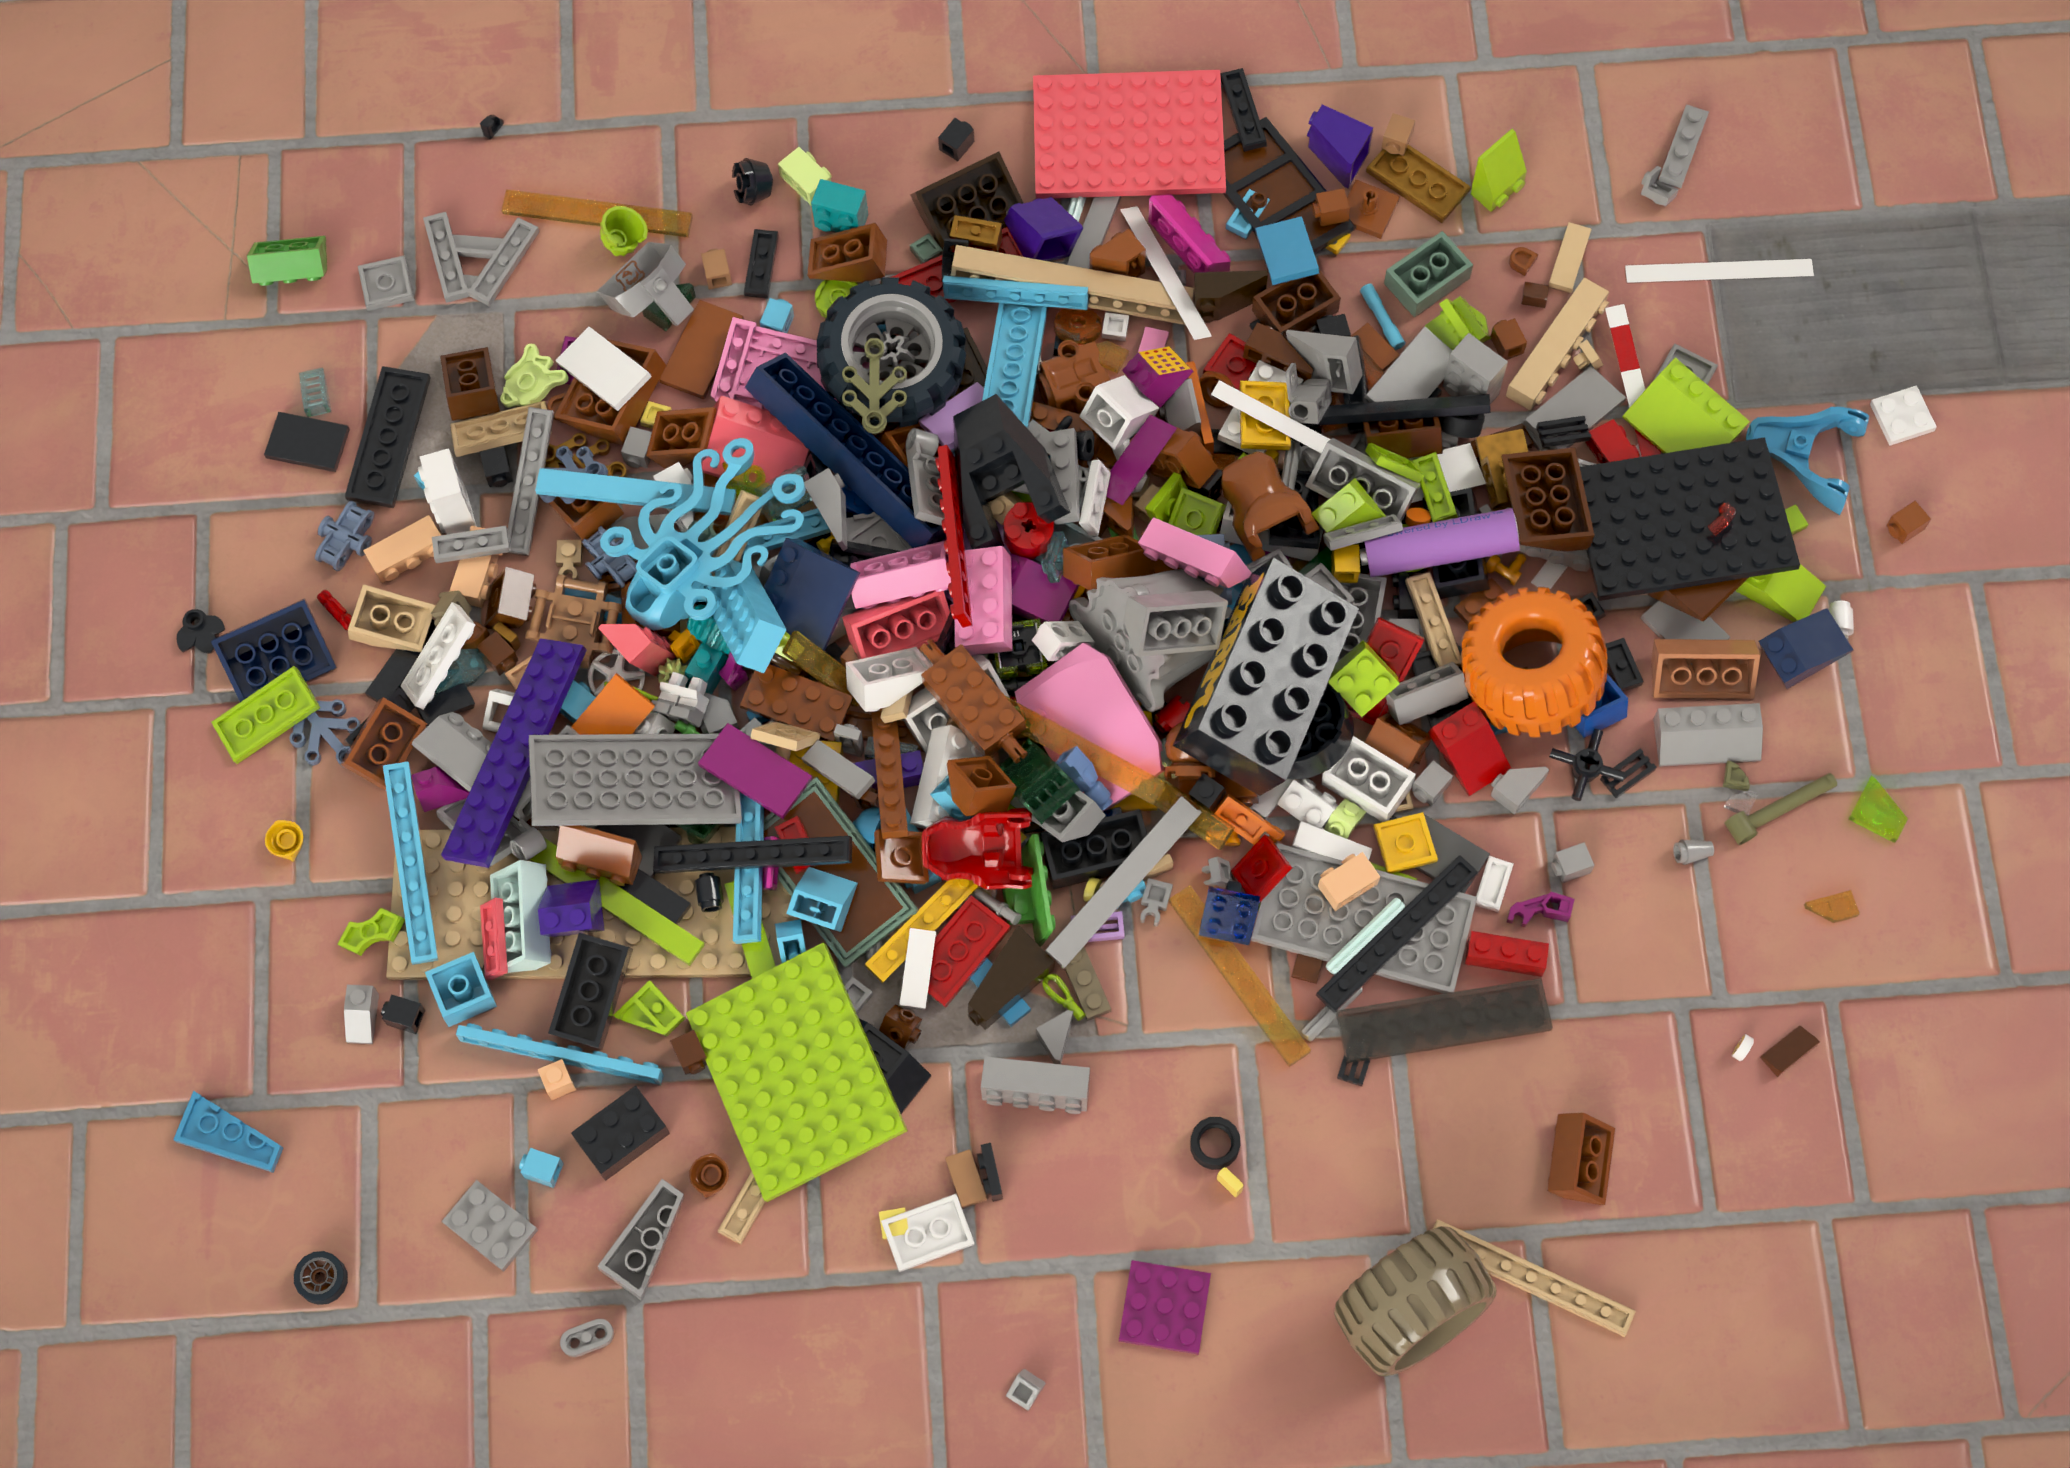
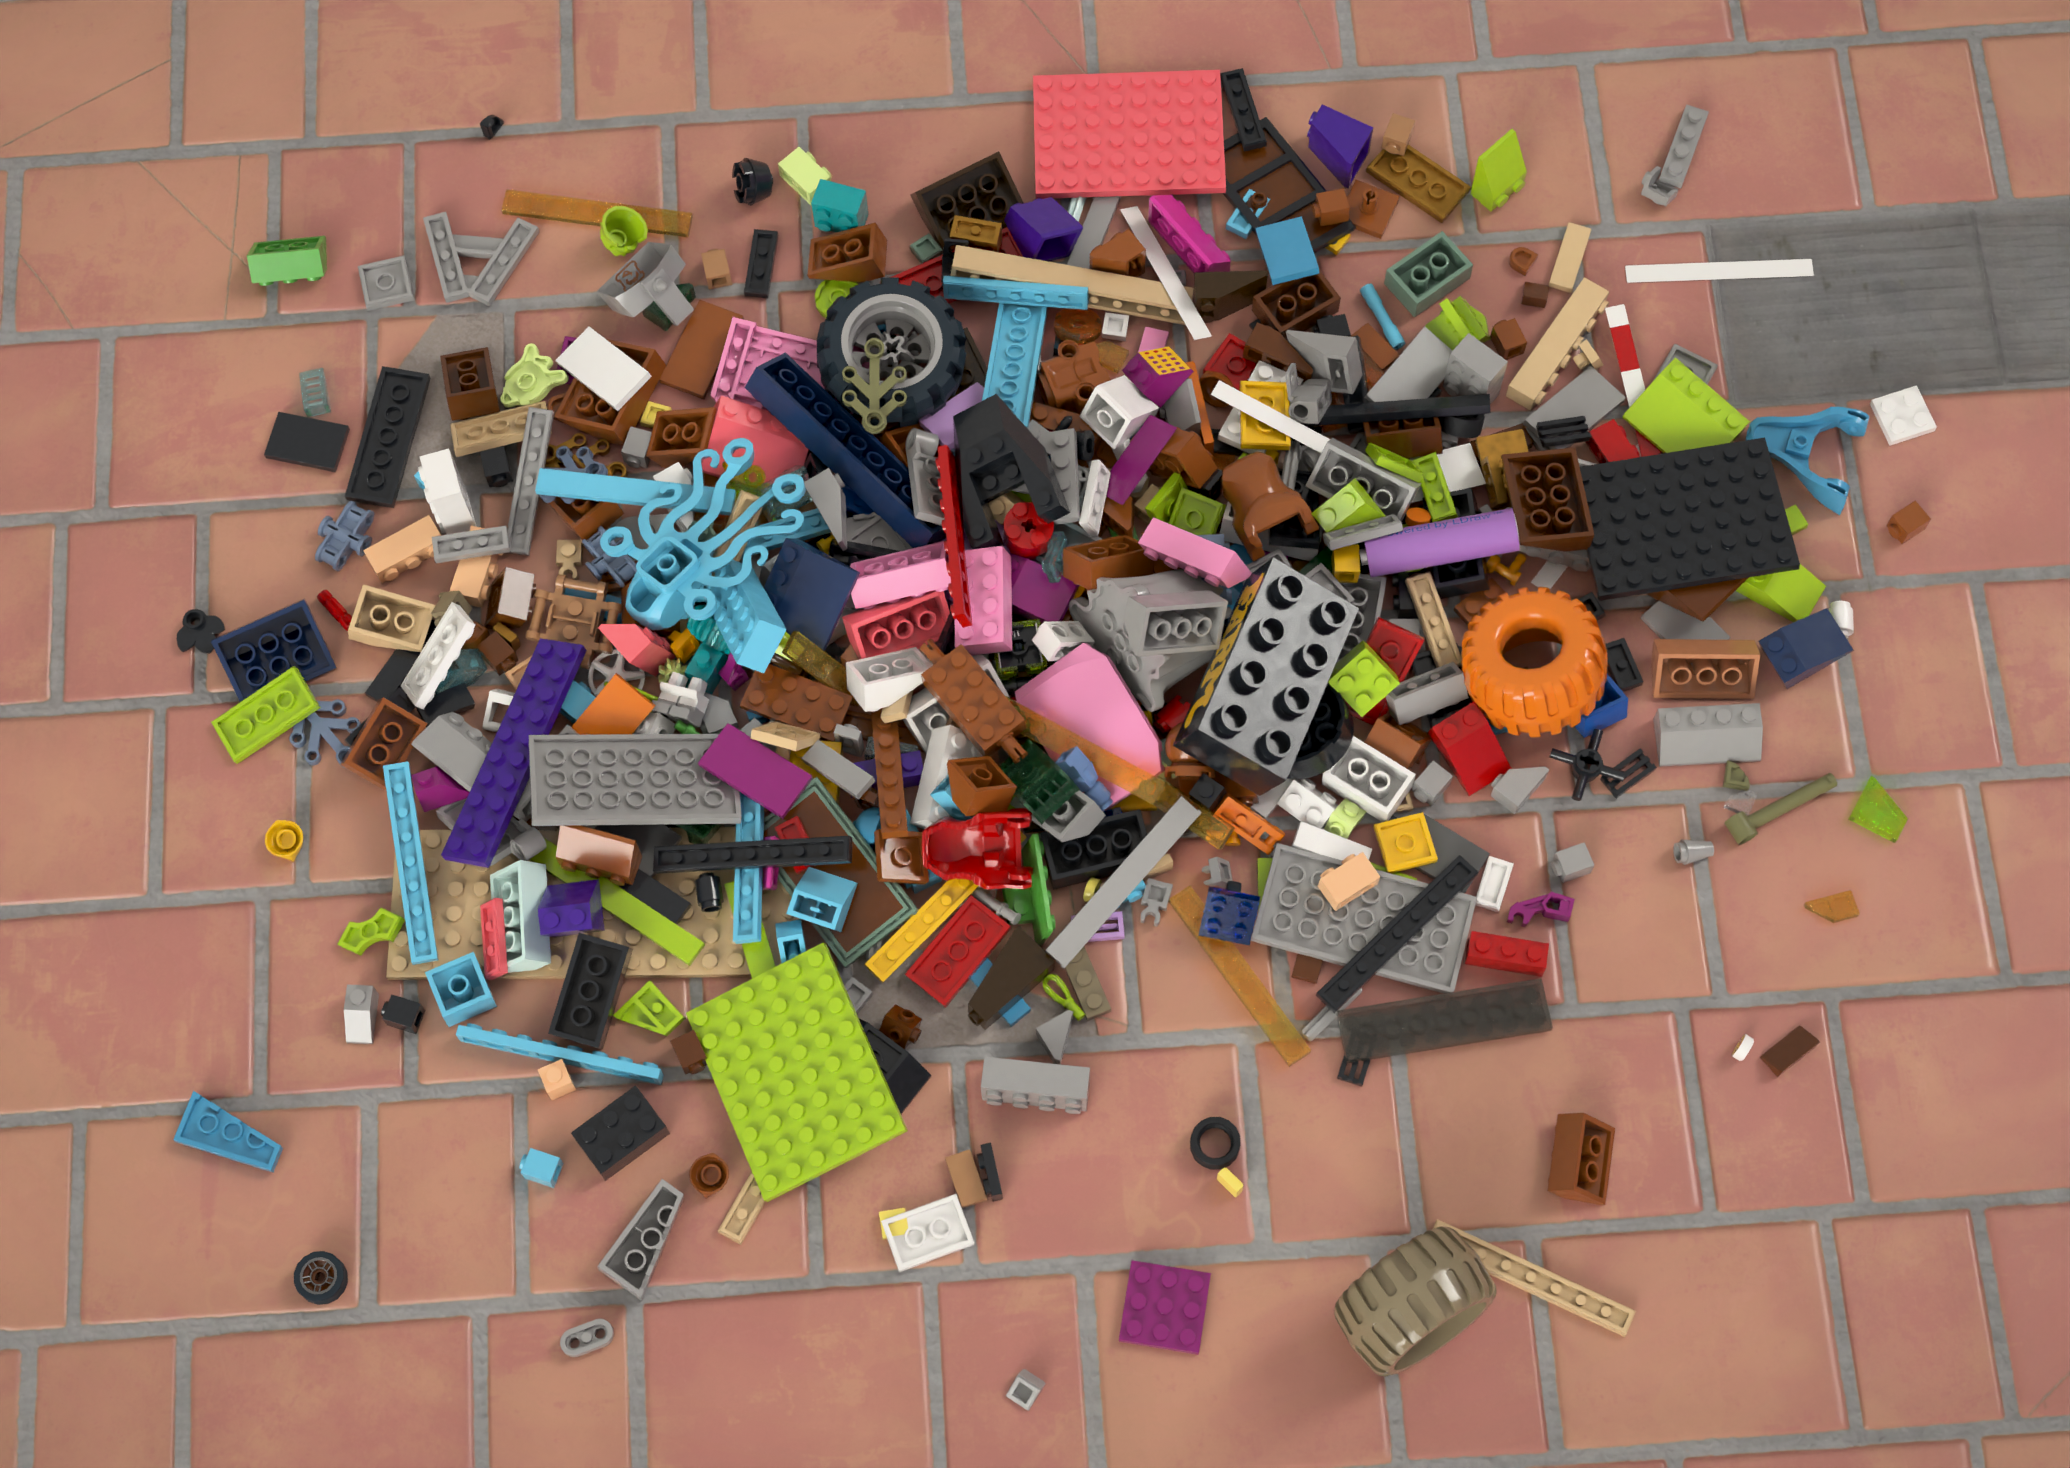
light grey plate [442,1180,538,1272] -> none
medium azure brick [760,298,794,333] -> none
white tile [899,928,936,1010] -> none
black brick [938,118,975,161] -> none
red plate [1231,834,1292,905] -> none
light aqua axle [1326,898,1405,975] -> none
clear red arm [1707,503,1736,536] -> none

